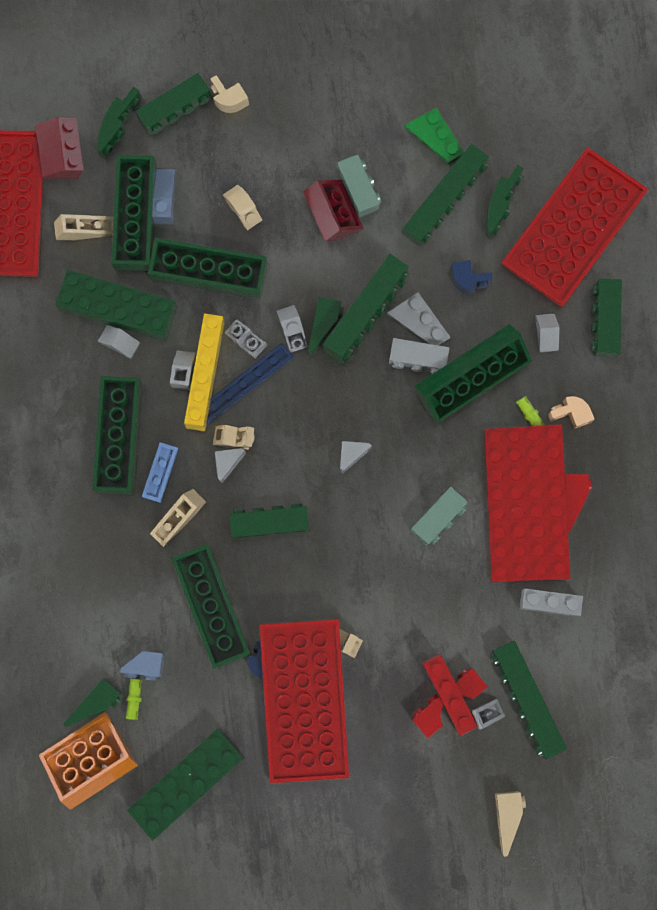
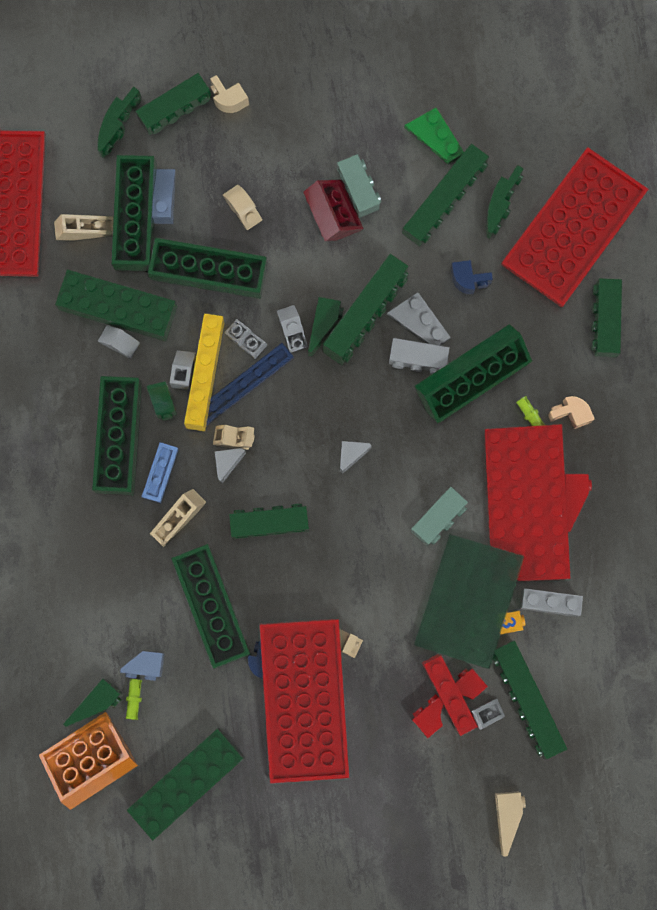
dark red slope [35,117,83,179] -> none
light grey slope [535,314,559,353] -> none
none -> dark green slope [147,381,177,420]
none -> clear green plate [414,534,524,669]
none -> light orange brick [495,611,525,635]

